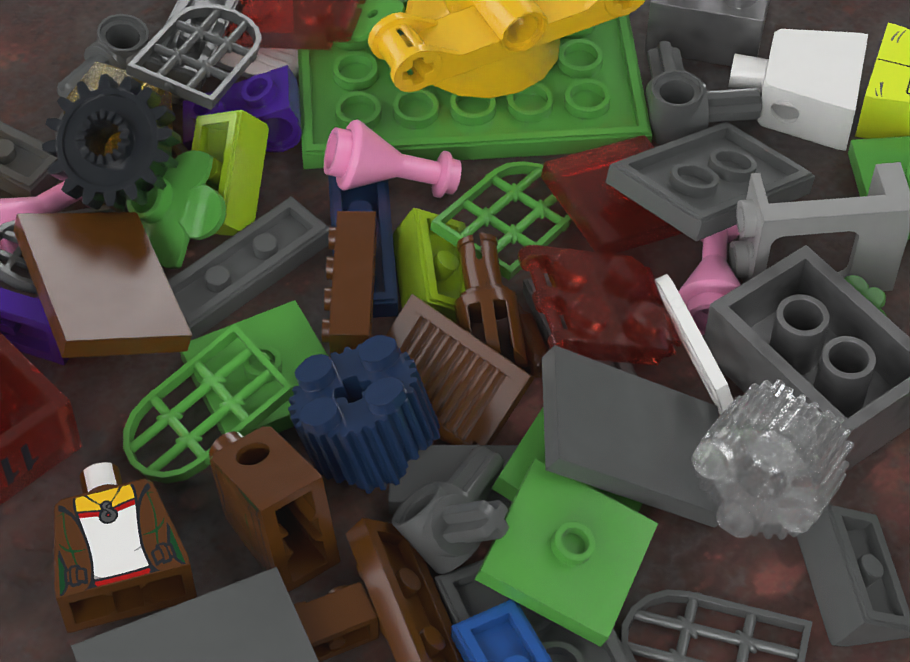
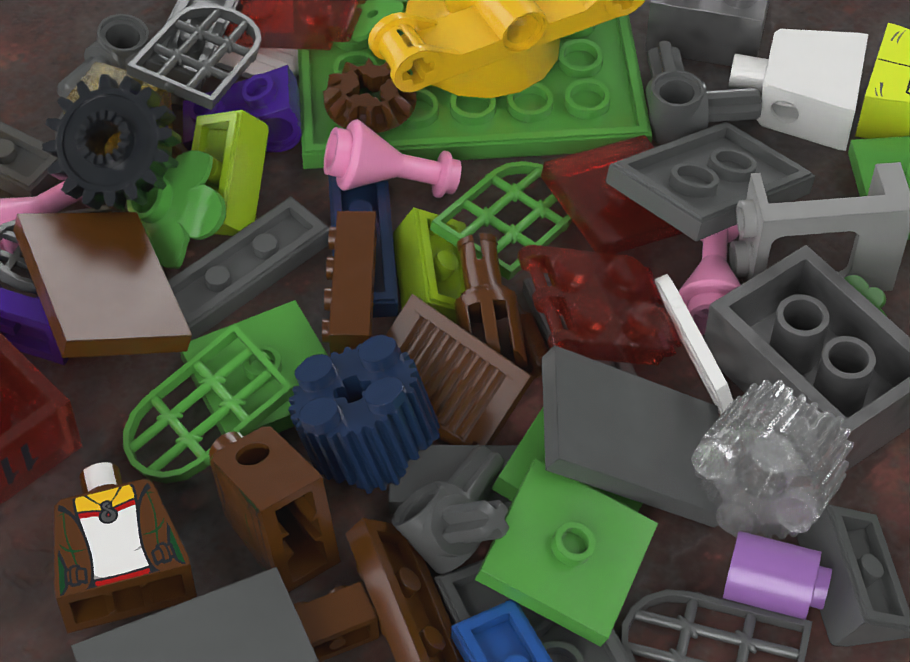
none -> reddish brown gear [323,57,417,133]
none -> medium lavender brick [723,531,832,620]

